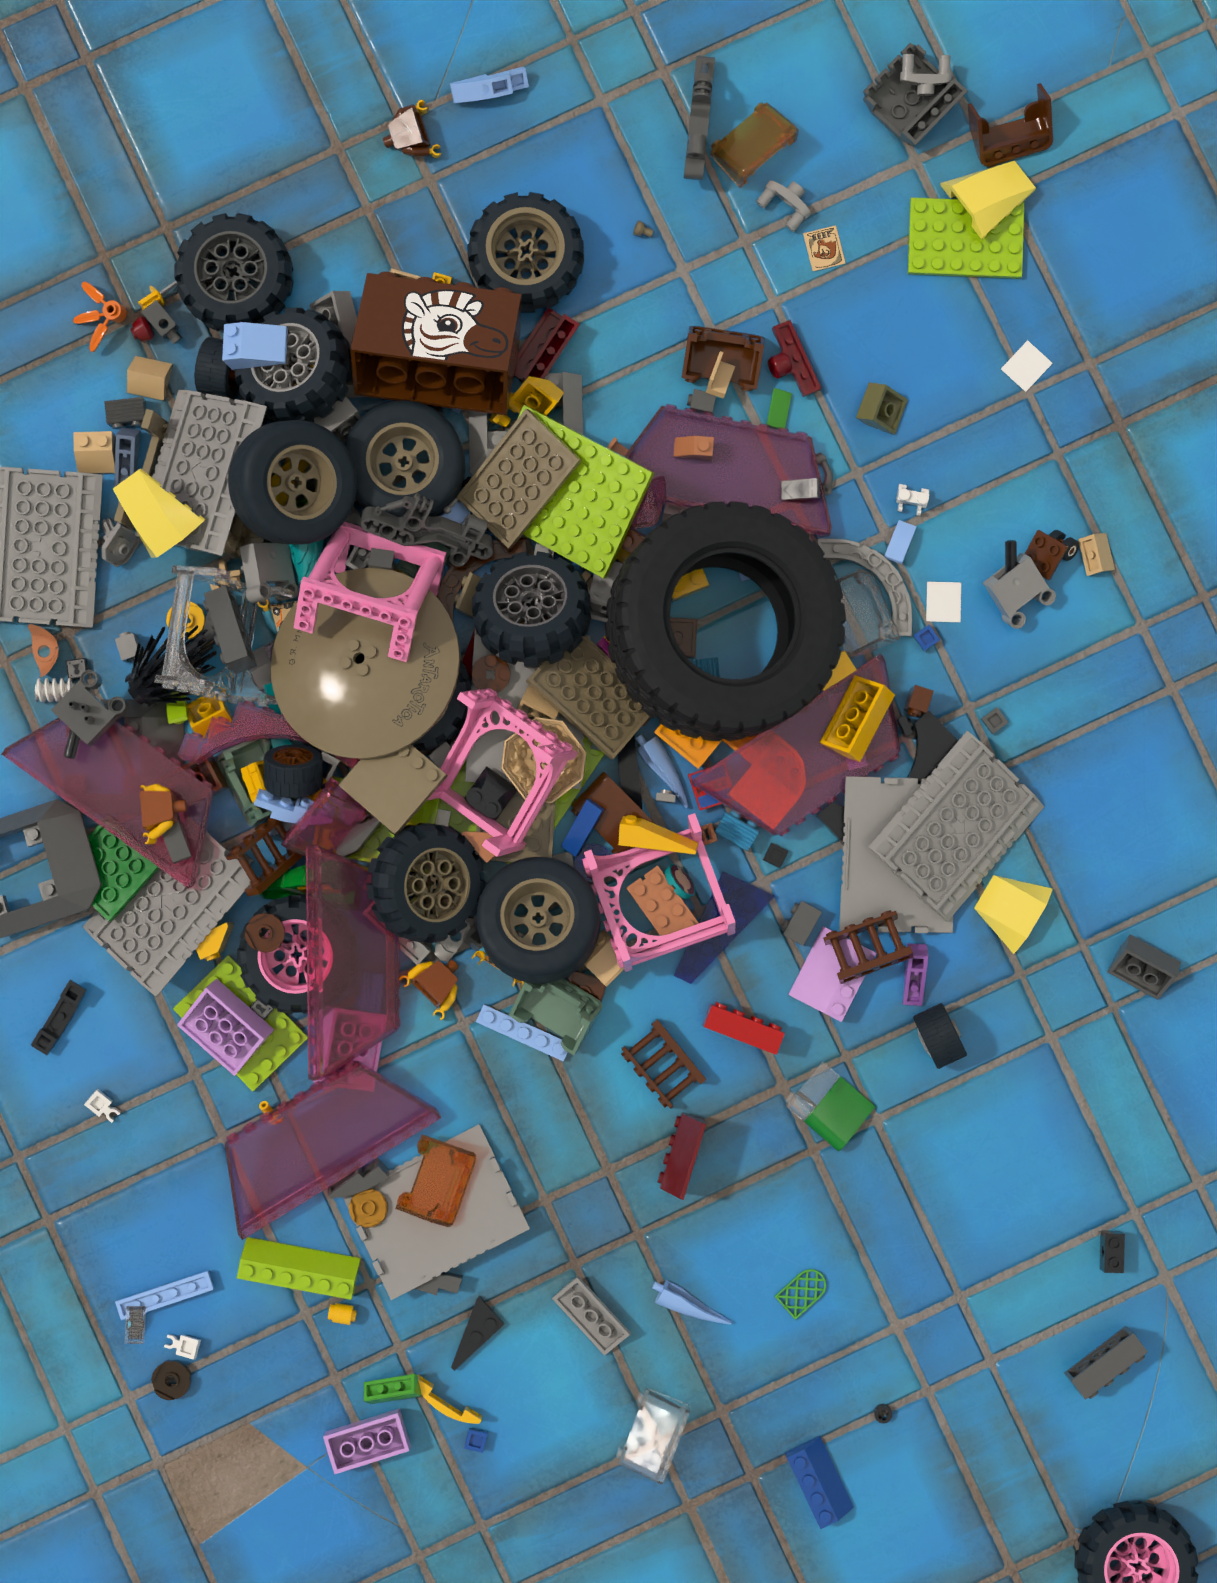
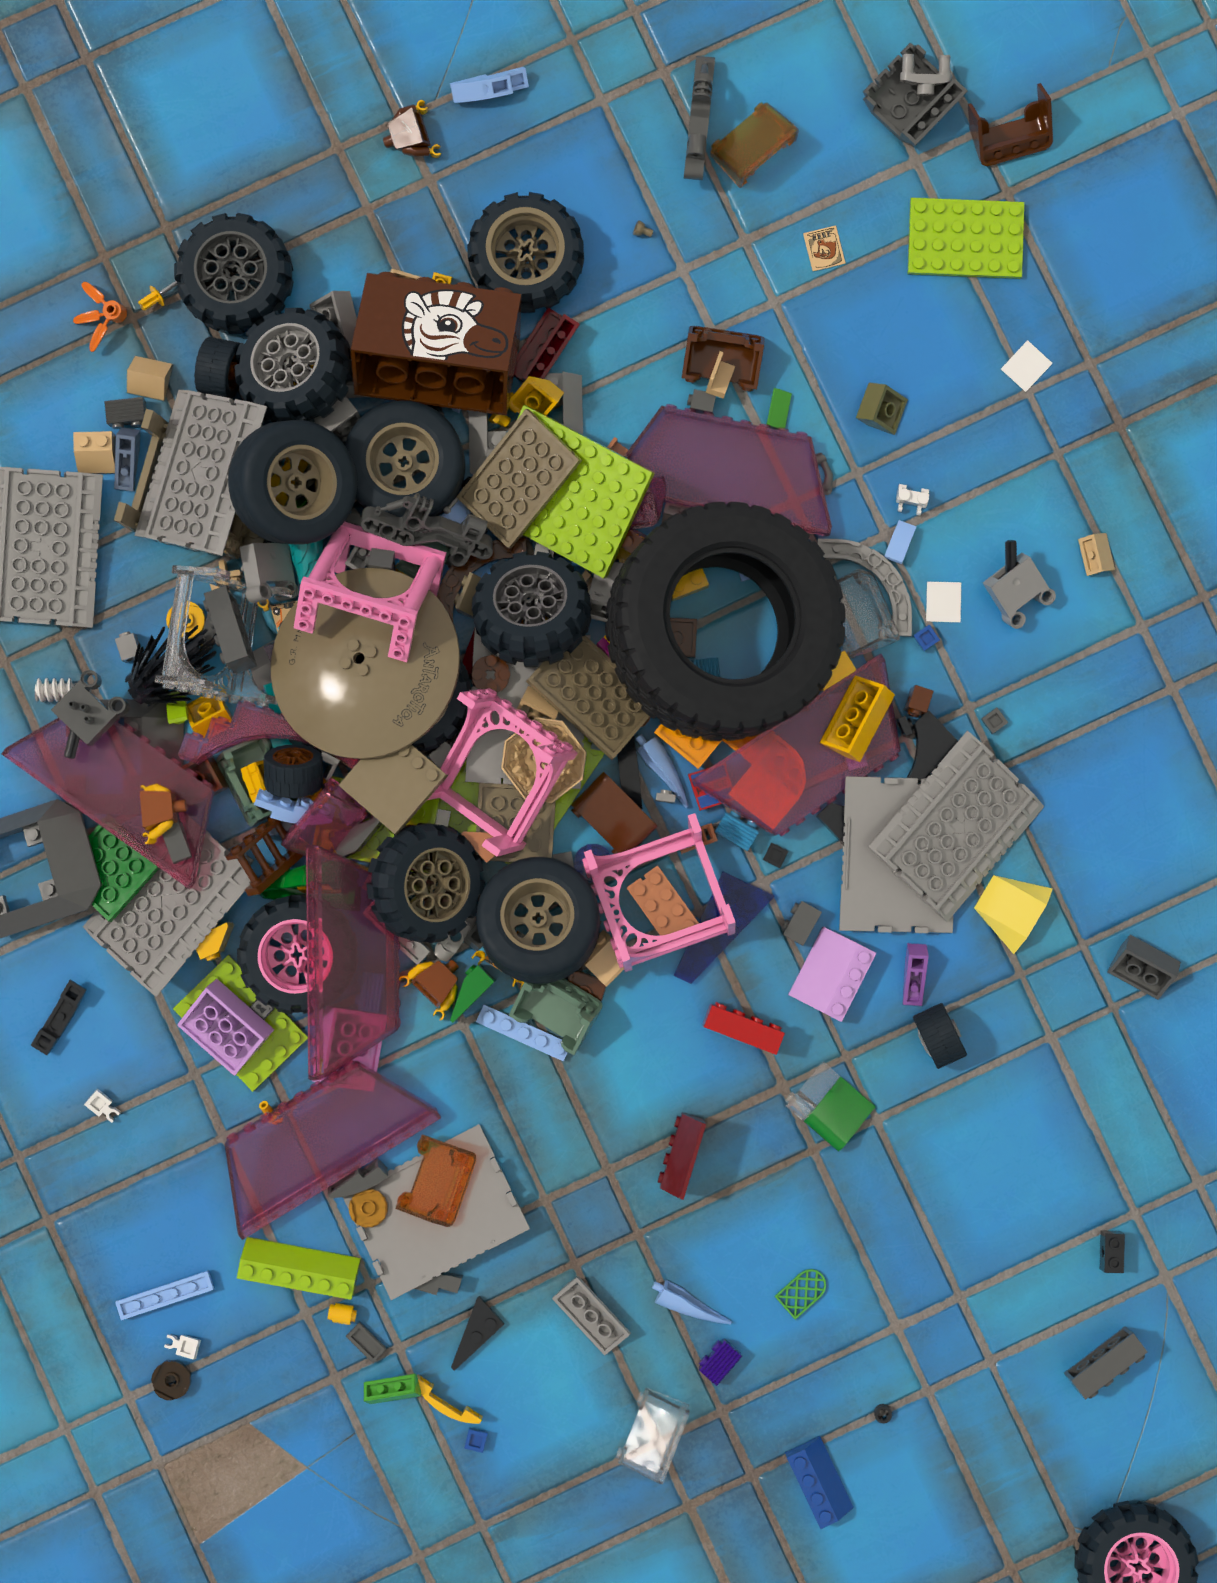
nougat piece [28,624,59,677] -> none
tile [66,658,88,680] -> none
light grey piece [101,518,142,567] -> none
light yellow wedge [113,468,206,558] -> none
clear tile [124,1306,146,1344] -> none
dark red cone [130,316,154,341] -> none
dark grey torso [142,300,182,345] -> none
light blue slope [222,322,288,370] -> none
reddish brown plate [245,913,285,953] -> none
lavender brick [323,1408,411,1475] -> none
black slope [464,766,517,820] -> none
blue tile [561,799,605,857] -> none
yellow slope [618,815,698,854] -> none
reddish brown fence [621,1019,706,1109] -> none
tile [665,864,696,900] -> none
nougat slope [673,436,714,460] -> none
light grey connector [756,180,811,232] -> none
dark red plate [768,320,822,397] -> none
tile [781,478,820,501] -> none
reddish brown fence [823,910,914,984] -> none
light yellow wedge [940,161,1036,240] -> none
reddish brown plate [1025,530,1079,580] -> none
none -> dark grey tile [346,1322,387,1364]
none -> green slope [450,965,496,1023]
none -> dark purple brick [698,1339,742,1386]

